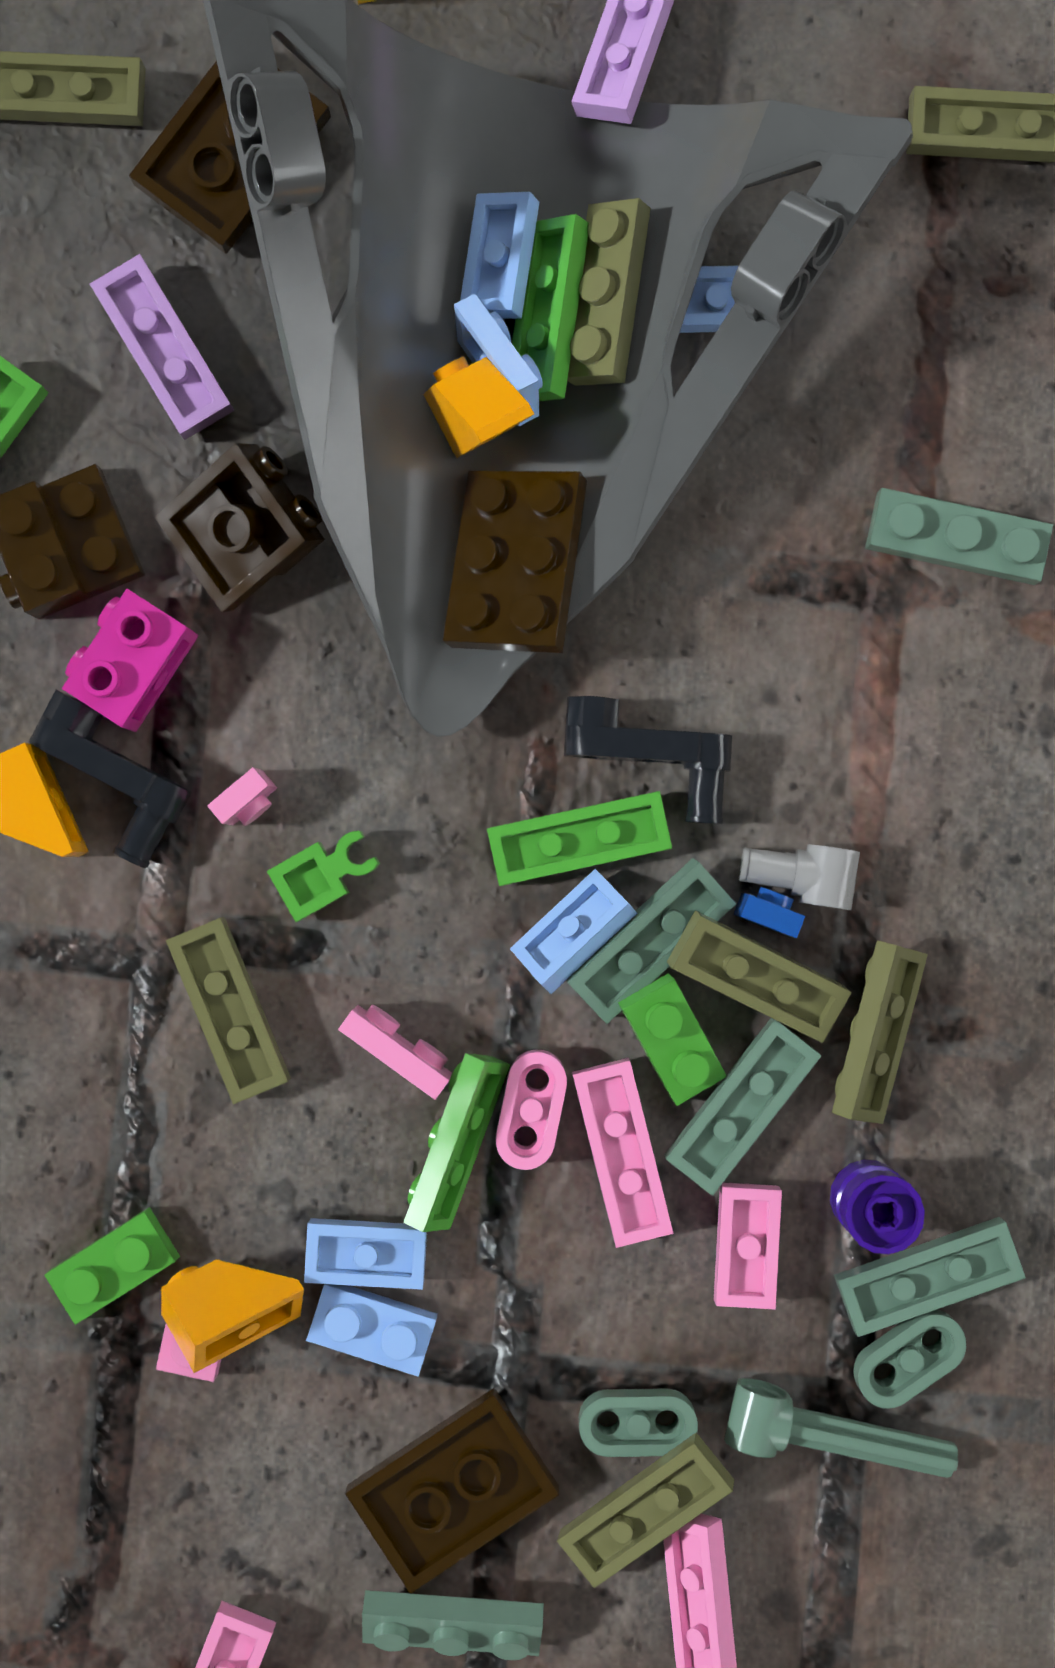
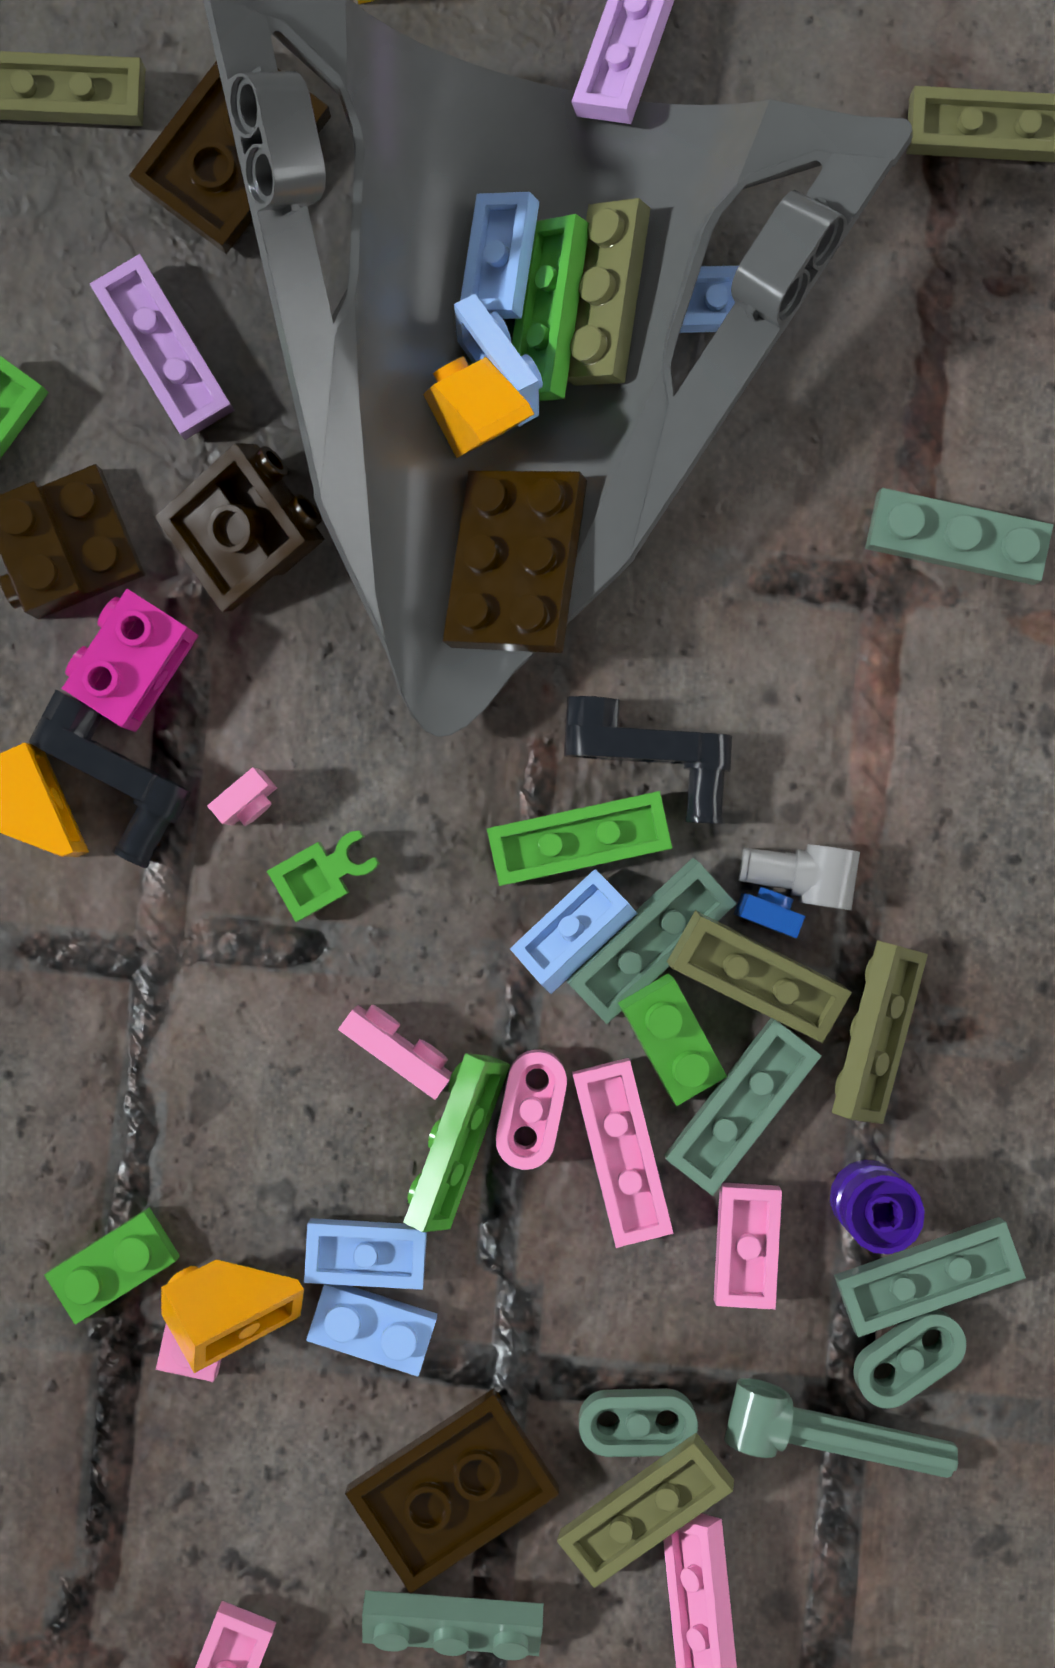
olive plate [166,917,291,1105] -> none

